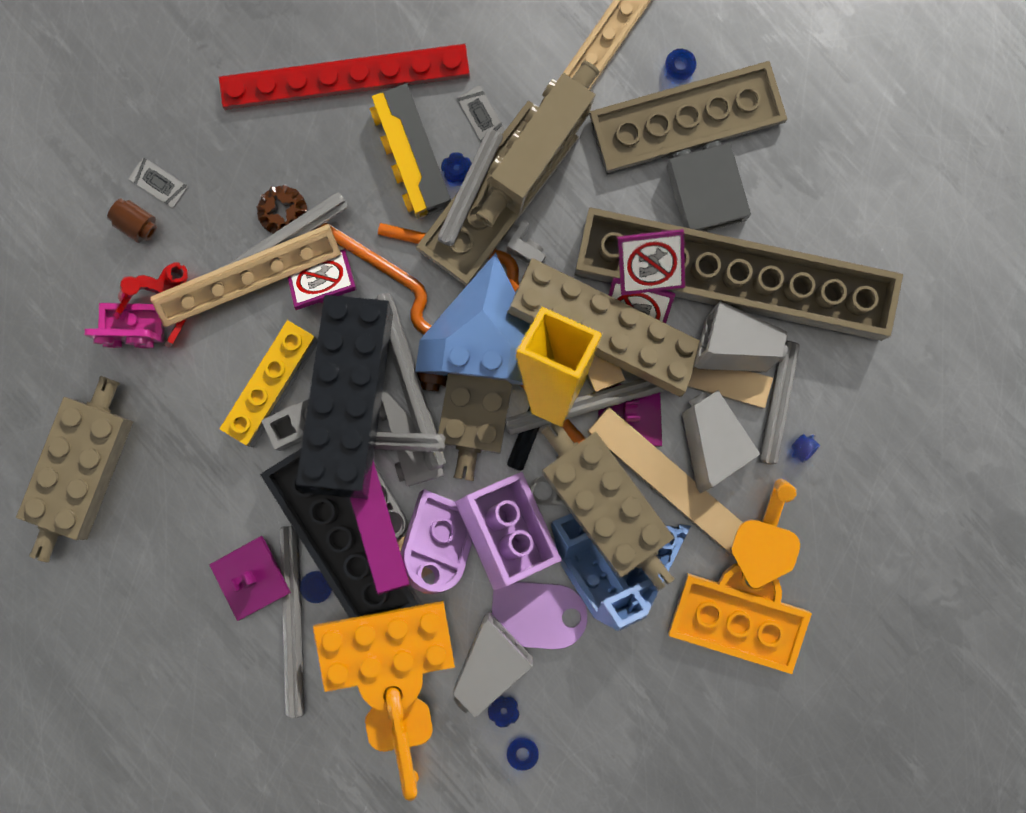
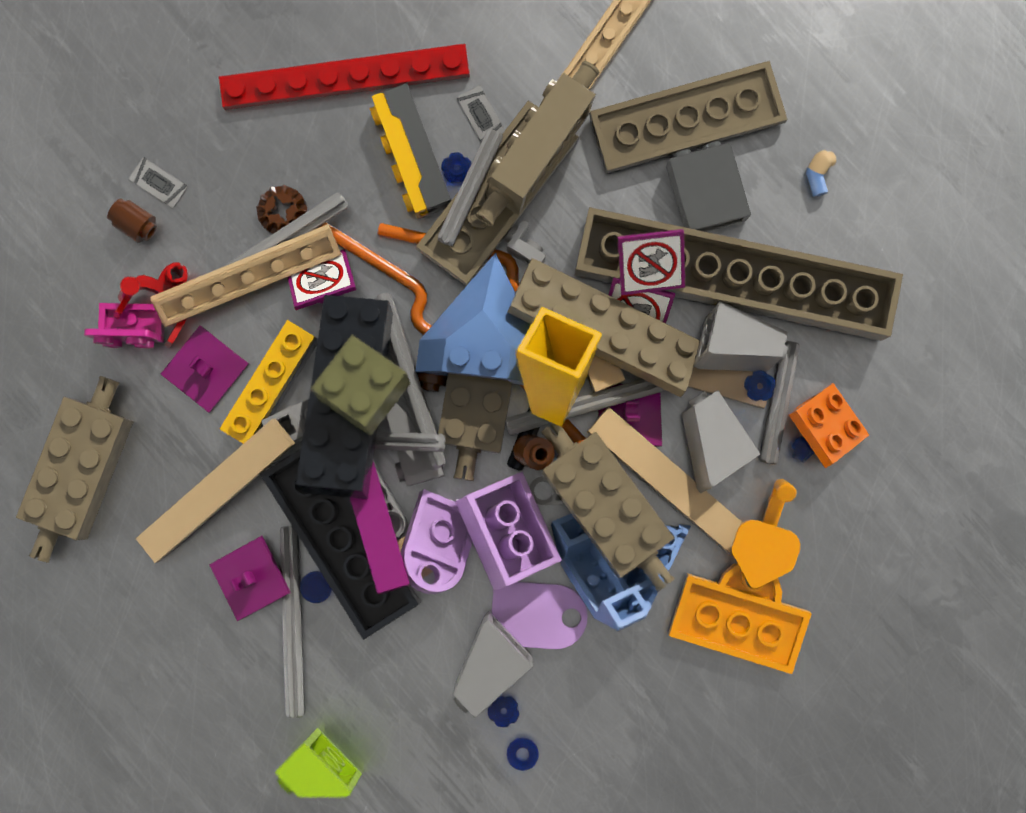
light orange plate [313,601,455,801] -> none
clear blue plate [665,49,696,80] -> none
none -> tan tile [135,418,296,563]
none -> magenta piece [160,325,249,413]
none -> lime slope [274,728,362,797]
none -> olive brick [311,335,411,436]
none -> reddish brown brick [514,434,554,470]
none -> clear blue plate [744,370,776,401]
none -> orange plate [789,383,869,468]
none -> arm [806,150,836,197]

